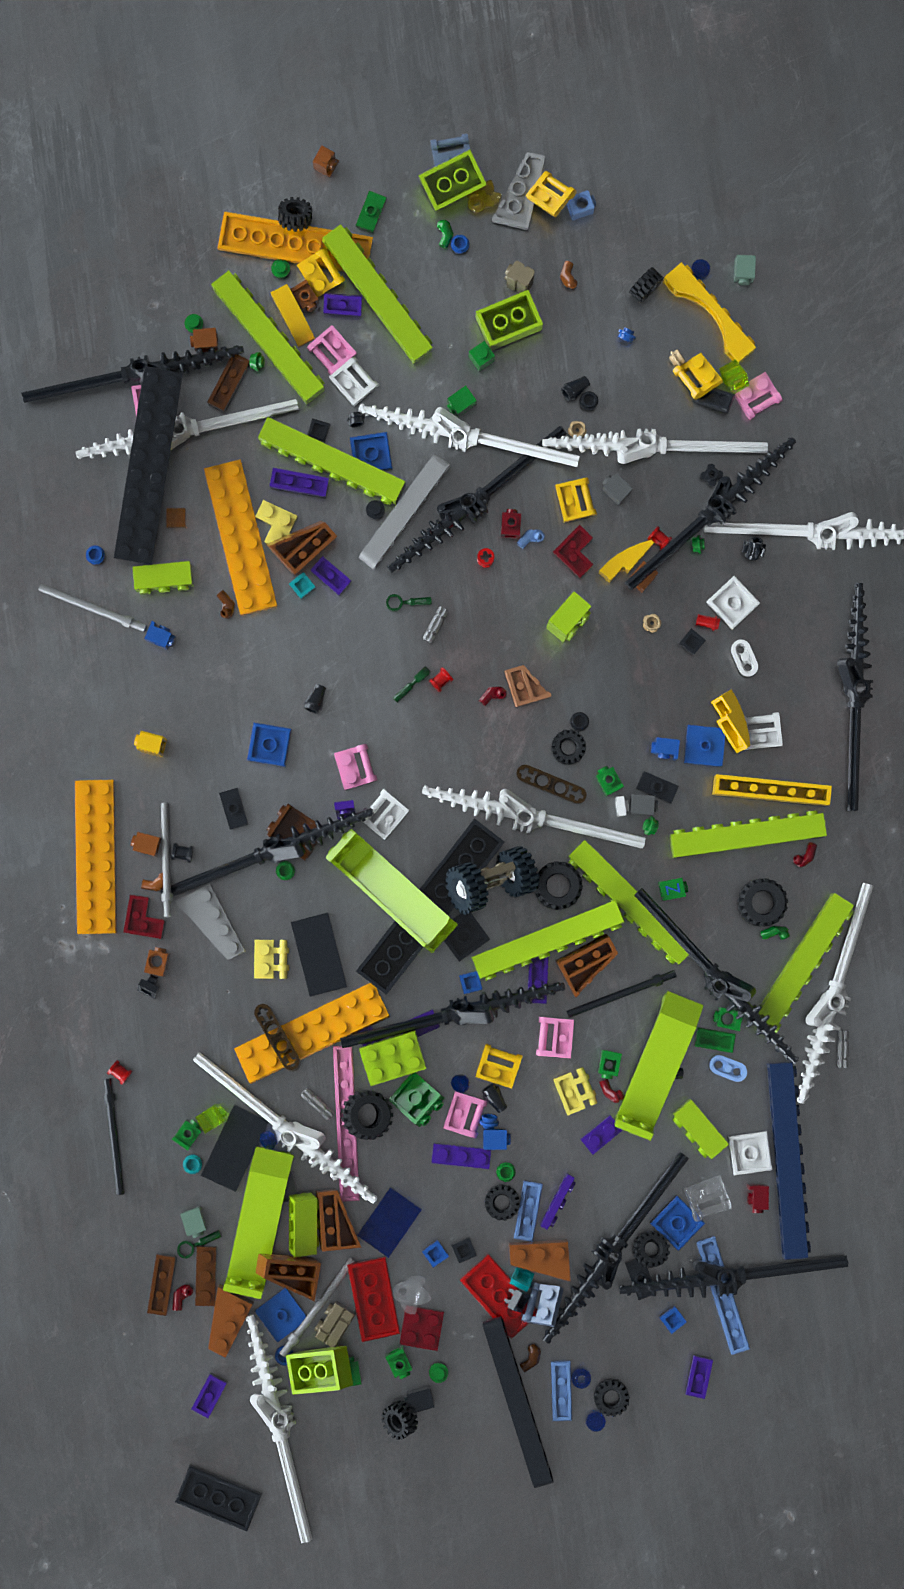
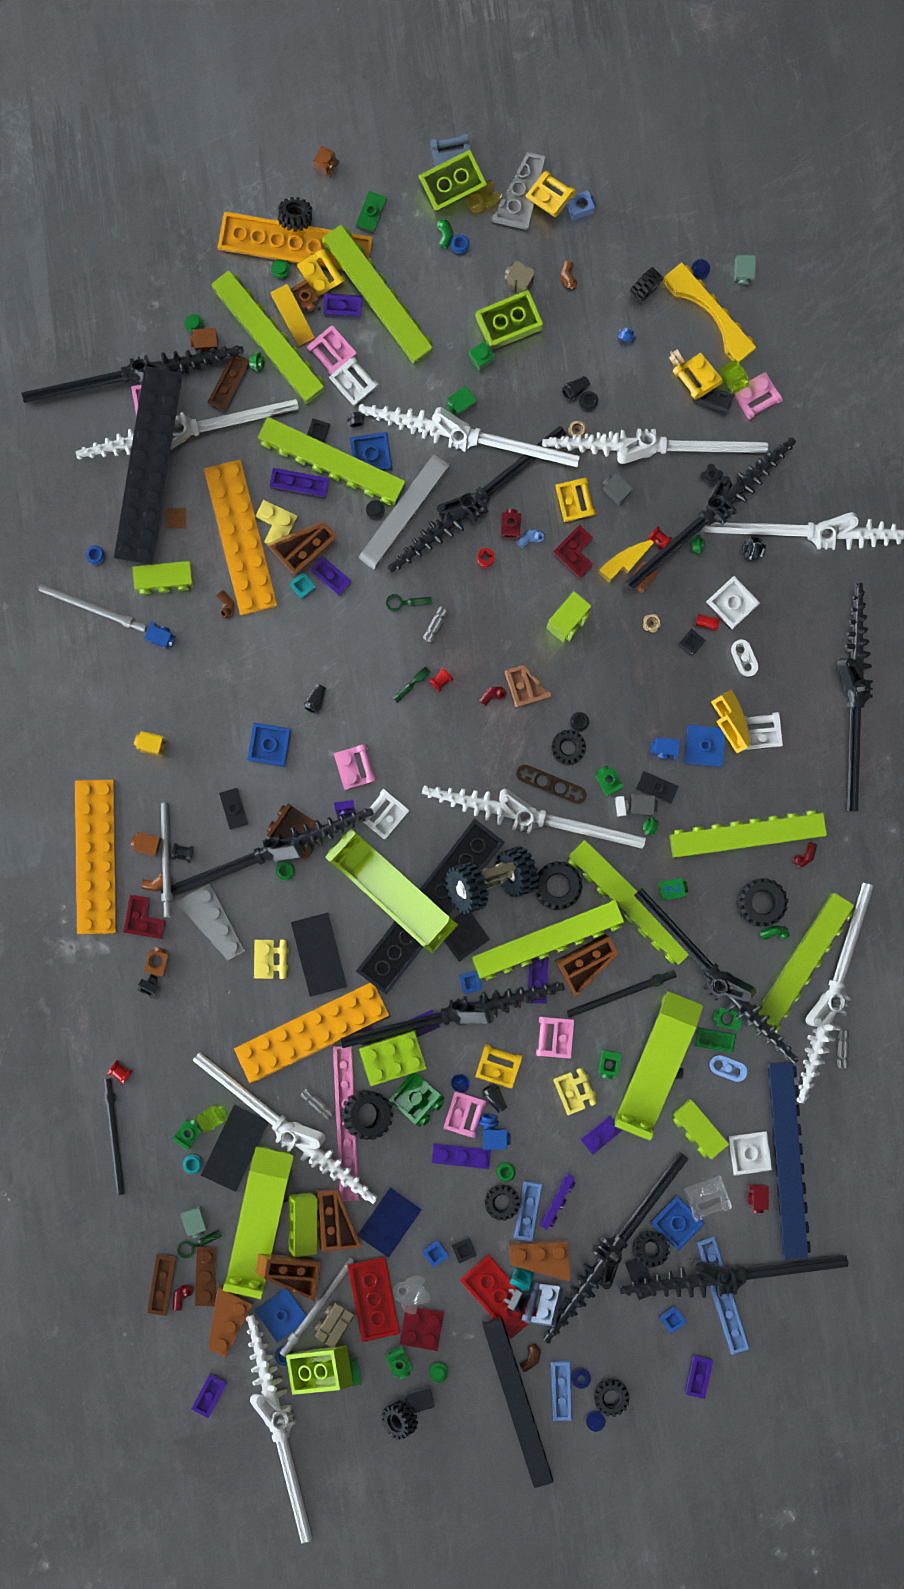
black tile [175,1464,262,1532] -> none
dark brown beam [254,1004,301,1072] -> none
clear blue plate [260,1131,277,1150] -> none
dark red arm [599,1079,624,1103] -> none
yellow brick [712,774,832,806] -> none

